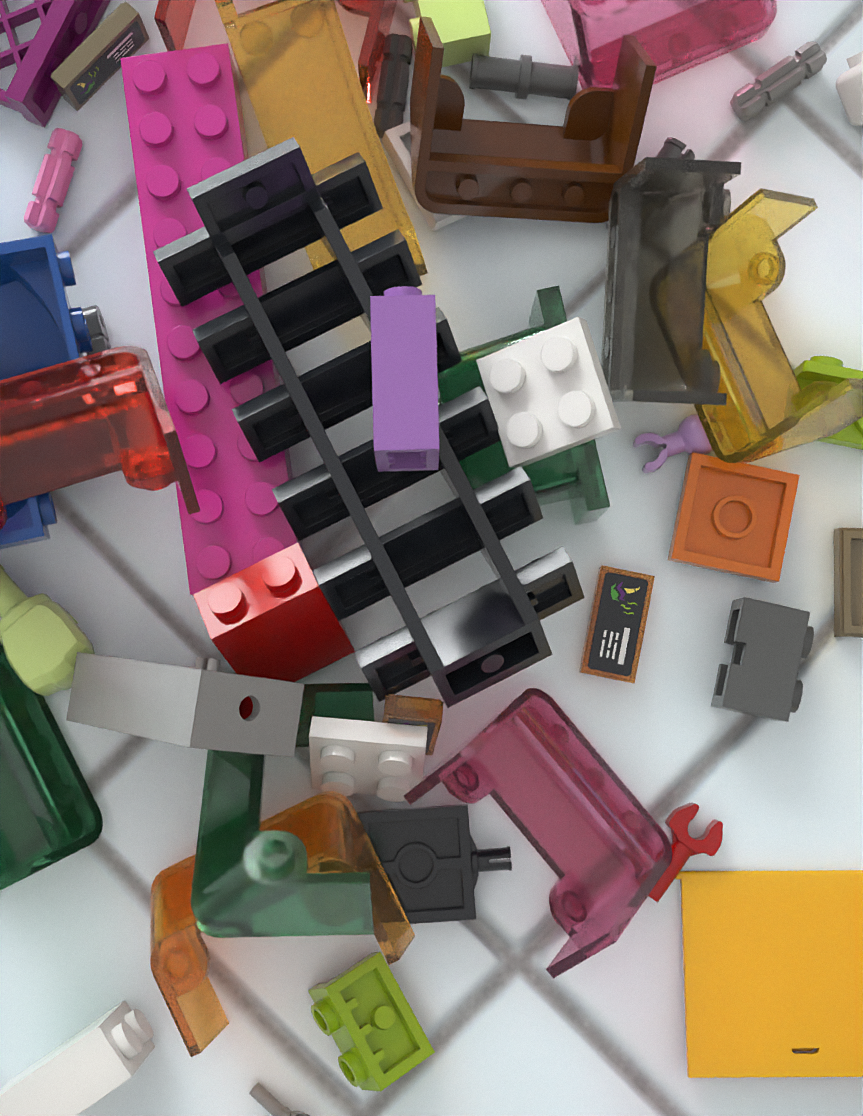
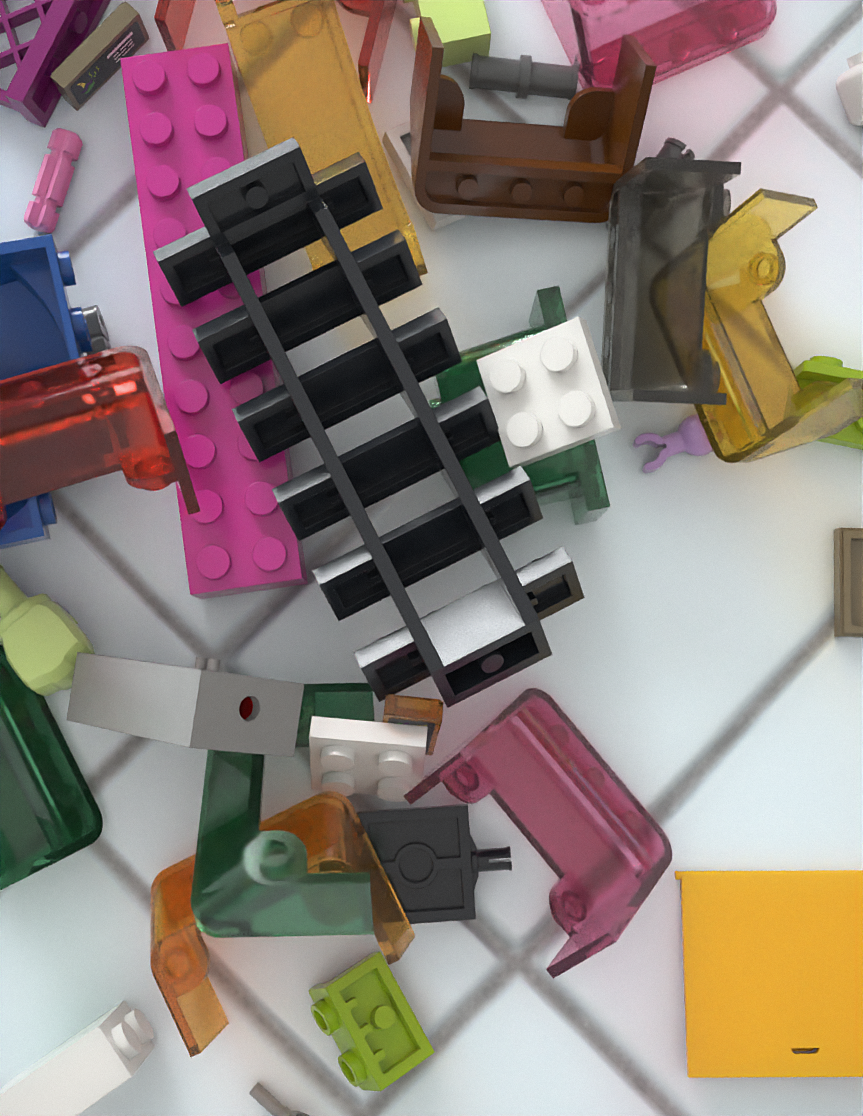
red brick [193,543,355,682] -> none
medium lavender brick [370,286,440,472] -> none
dark grey axle [373,33,413,139] -> none
tile [579,565,655,684] -> none
red bar [640,802,723,902] -> none
orange plate [668,452,800,583] -> none
dark grey brick [711,597,814,722] -> none
light grey axle [730,41,827,121] -> none

